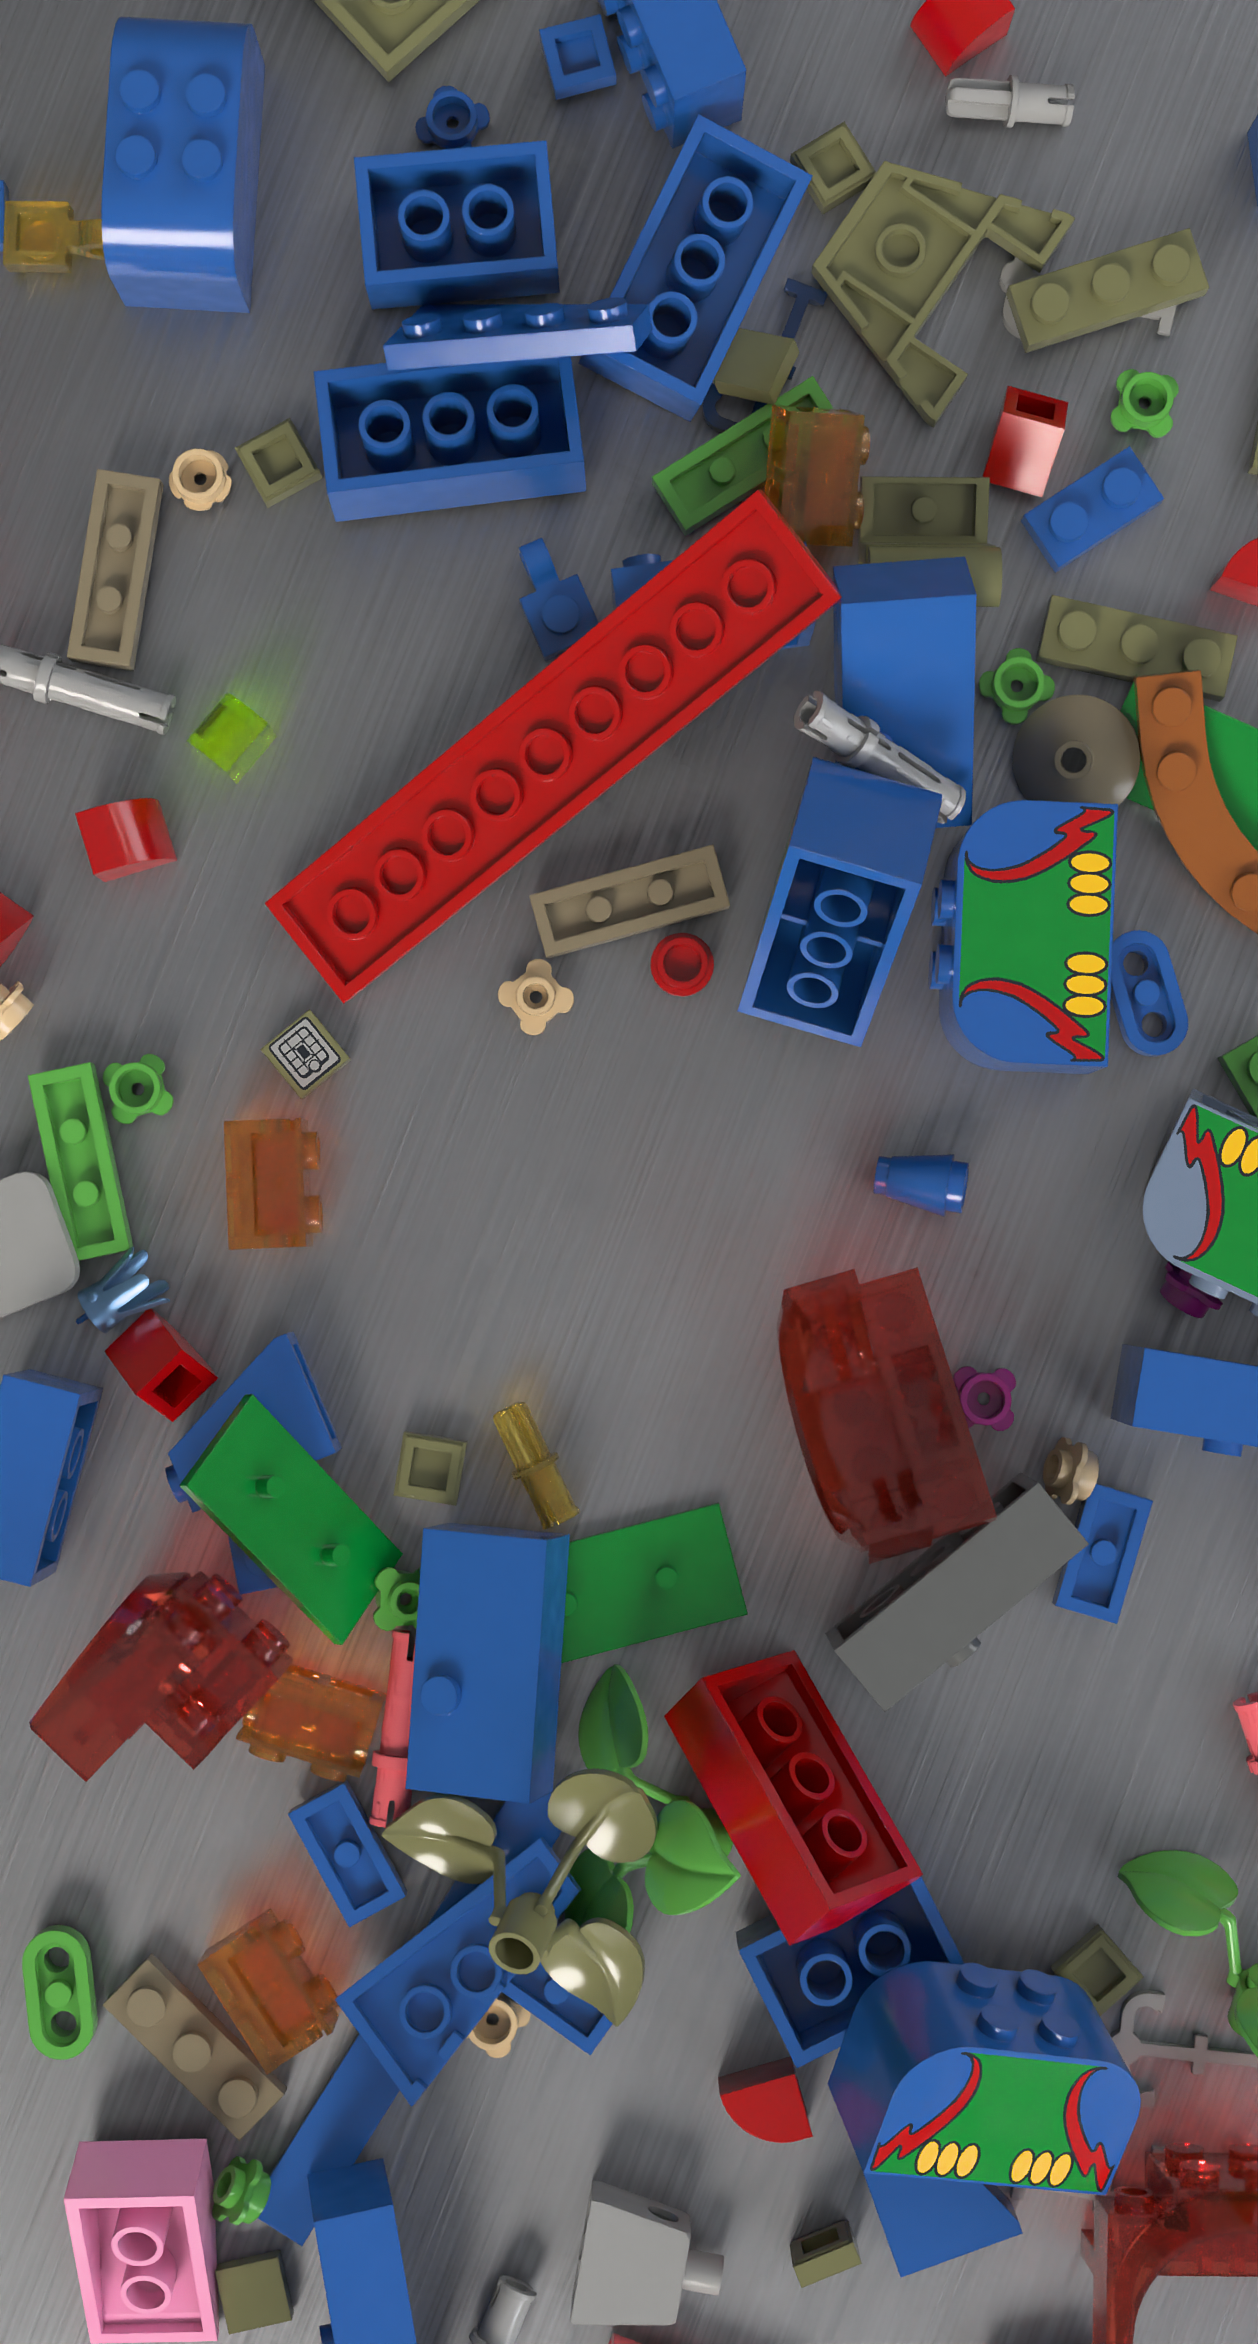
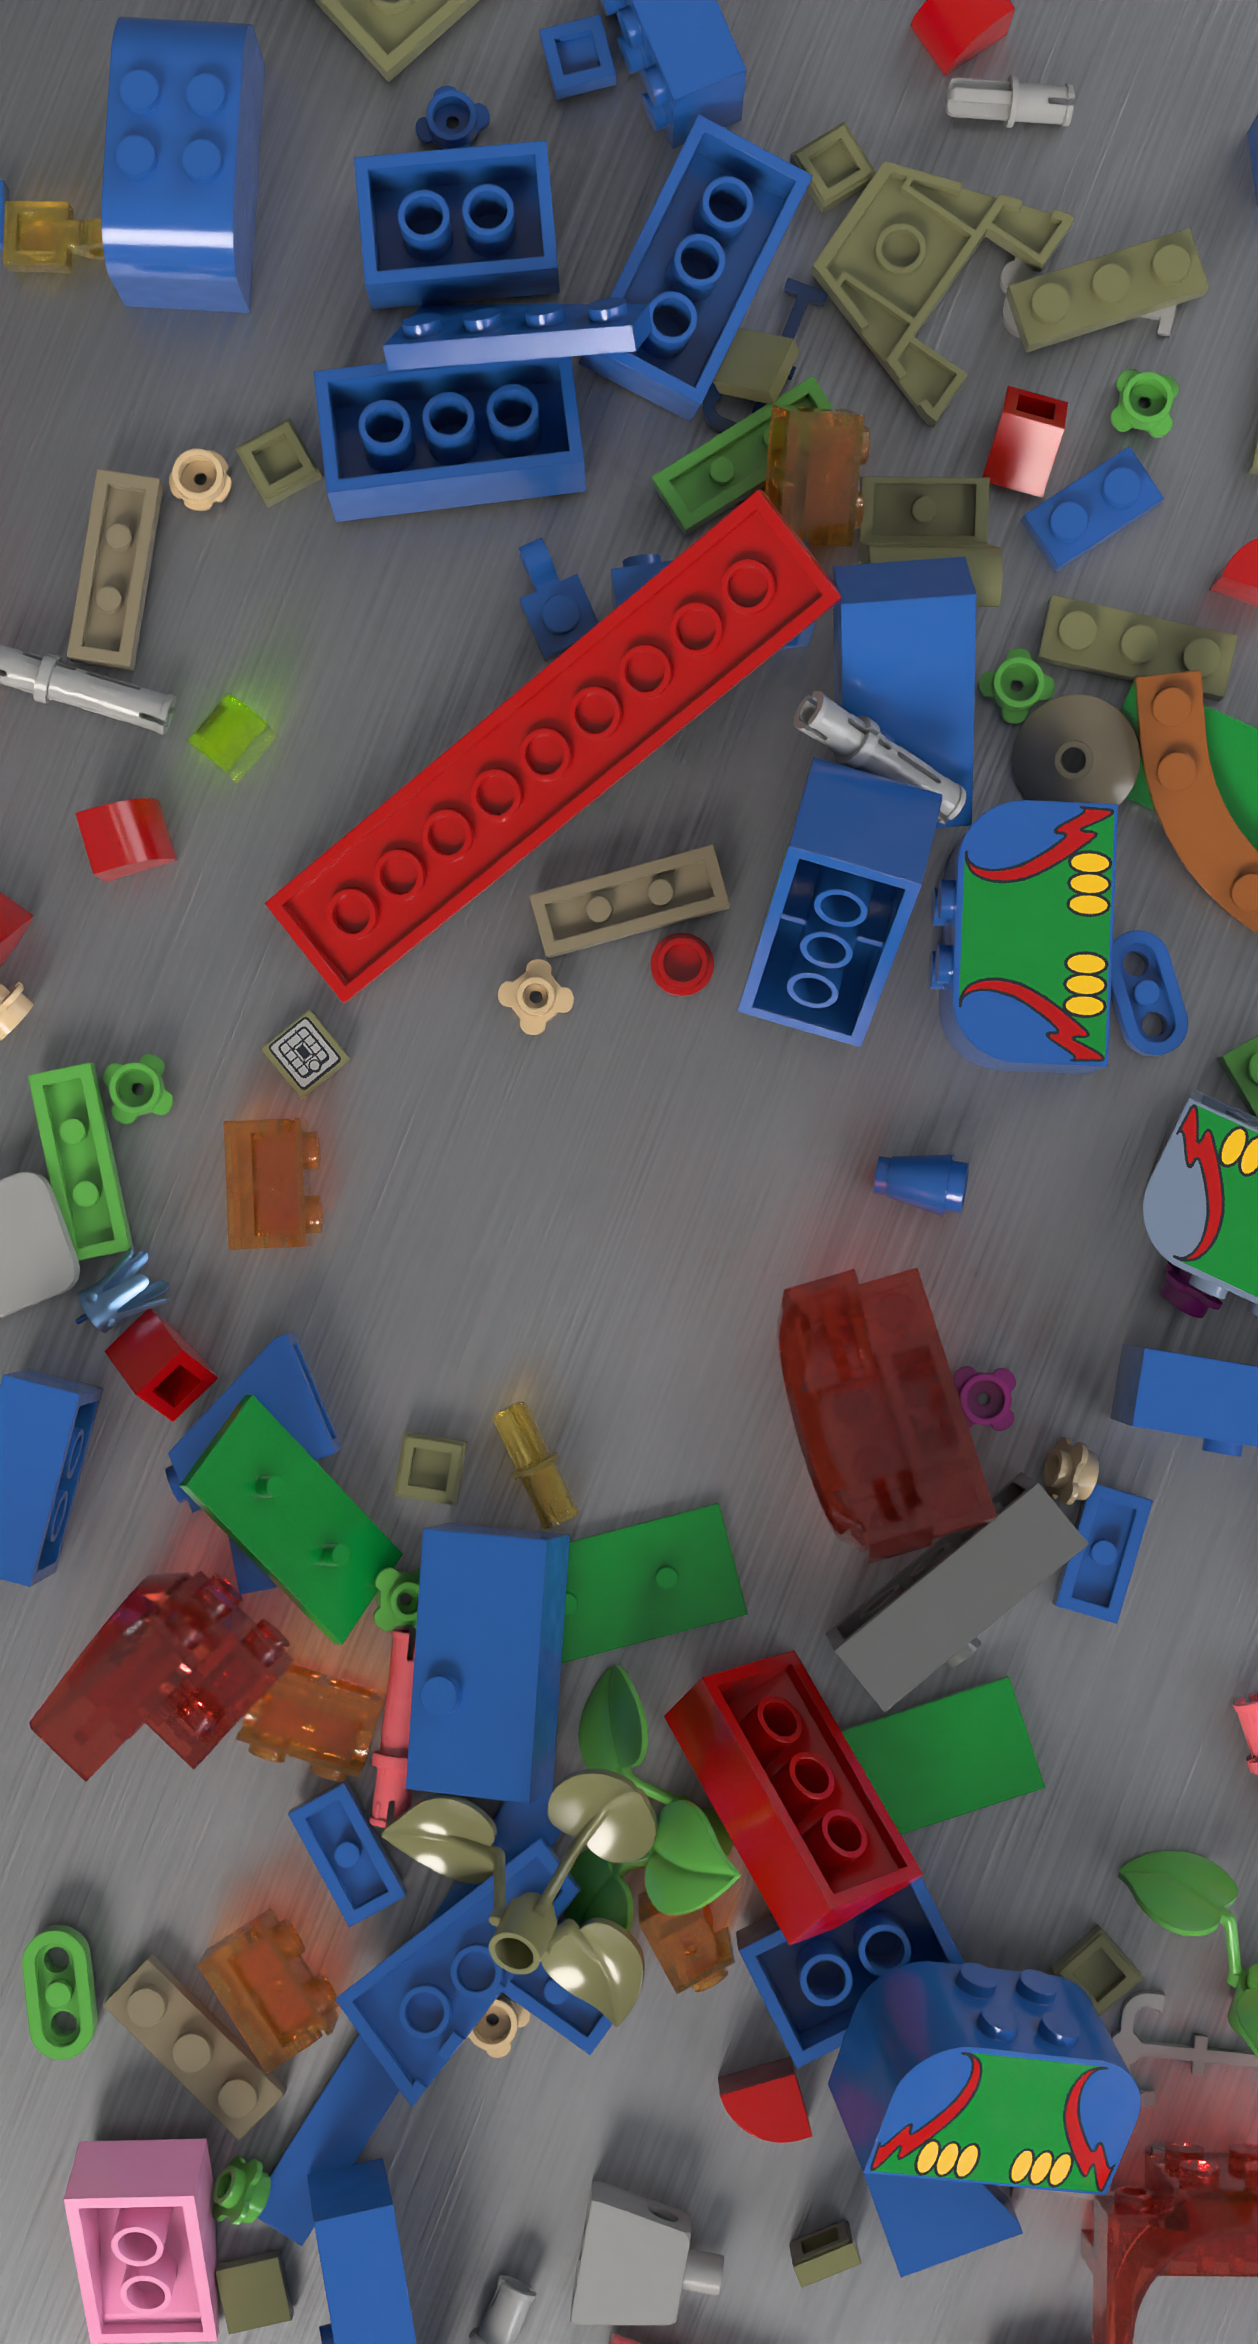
none -> clear orange hinge [638,1891,735,1994]
none -> green piece [841,1676,1046,1835]

